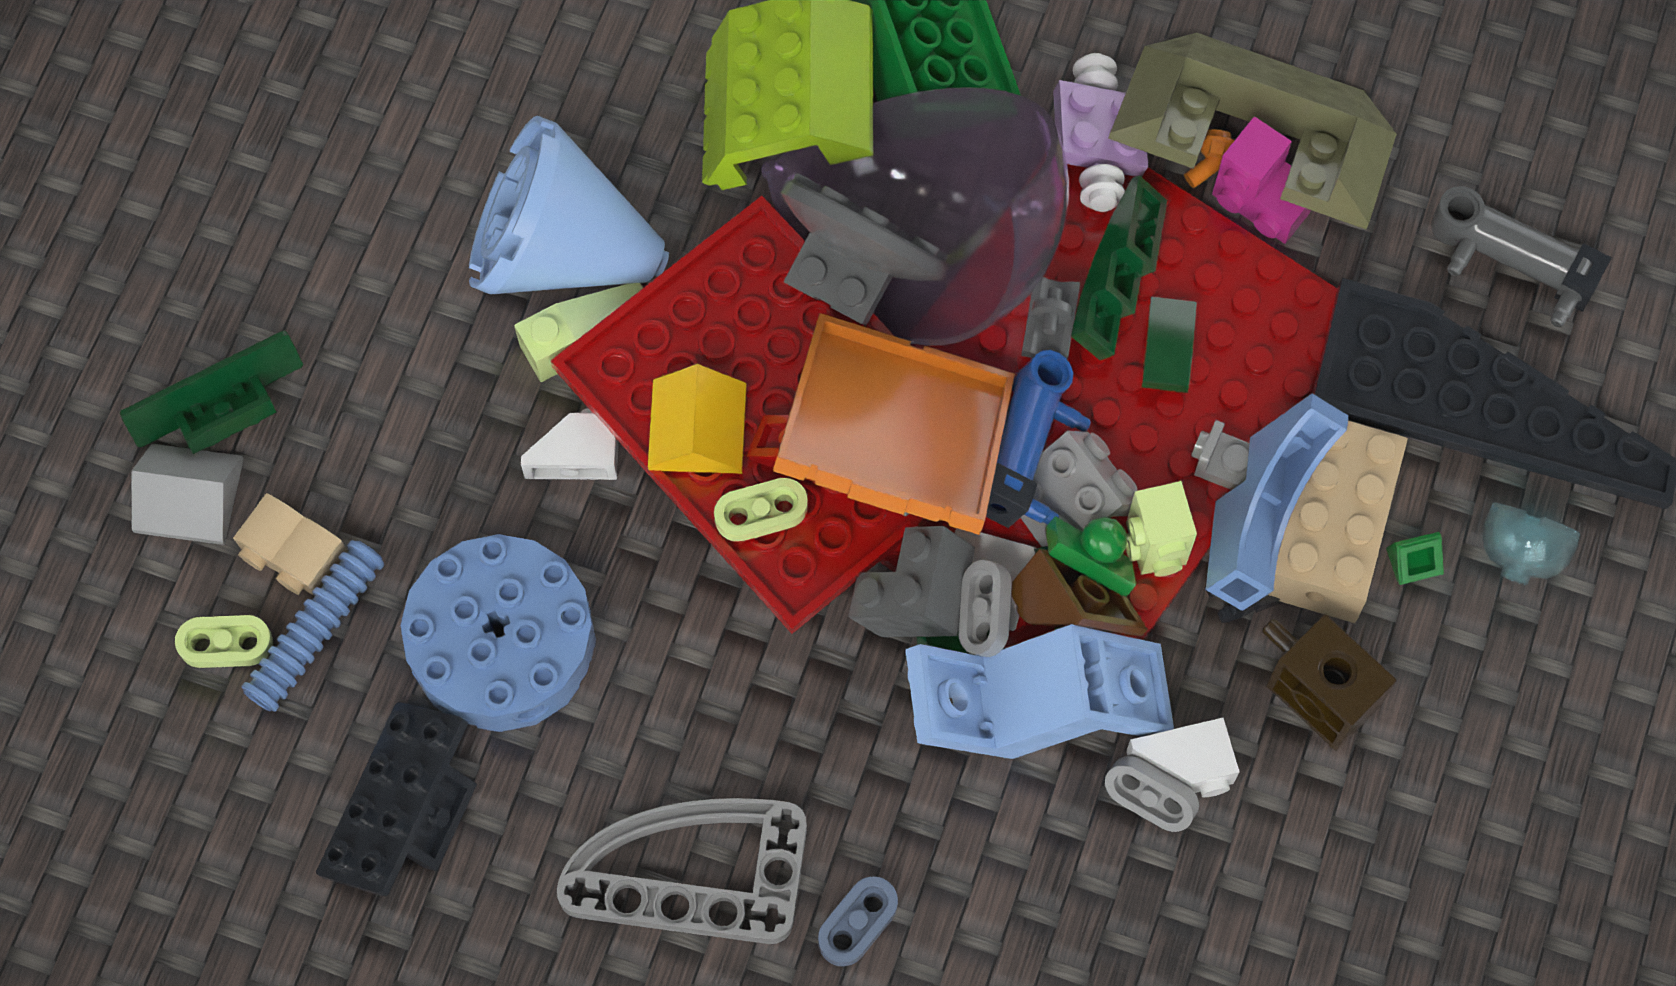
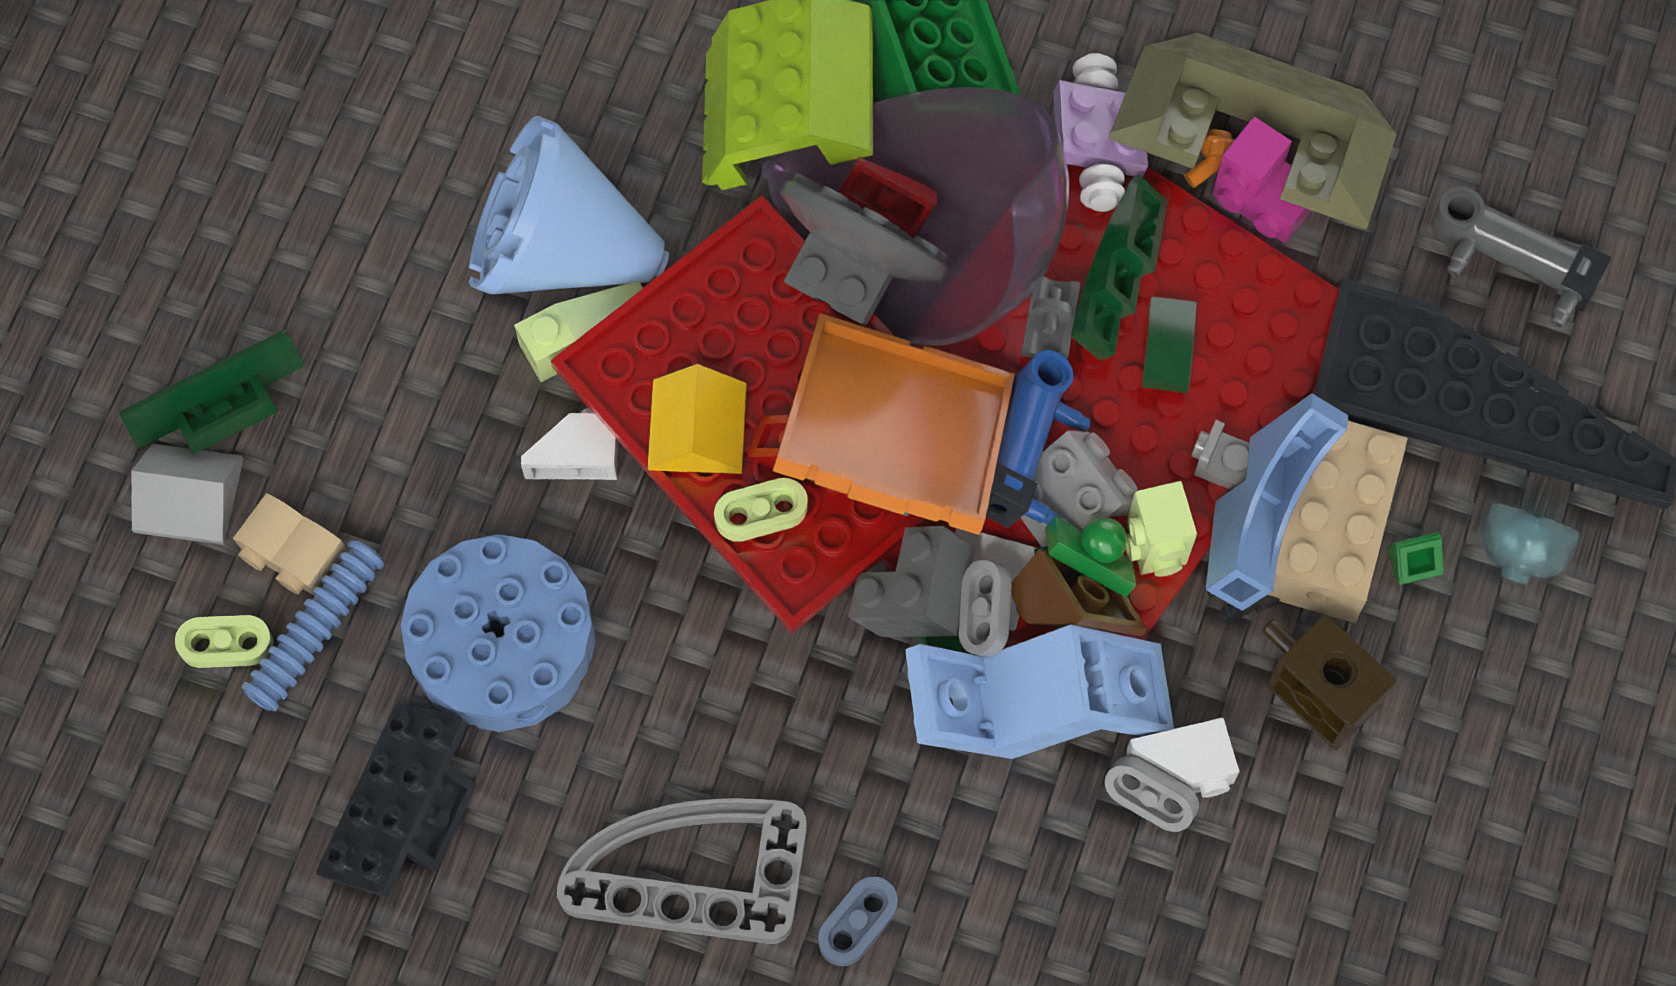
none -> red slope [837,157,937,238]

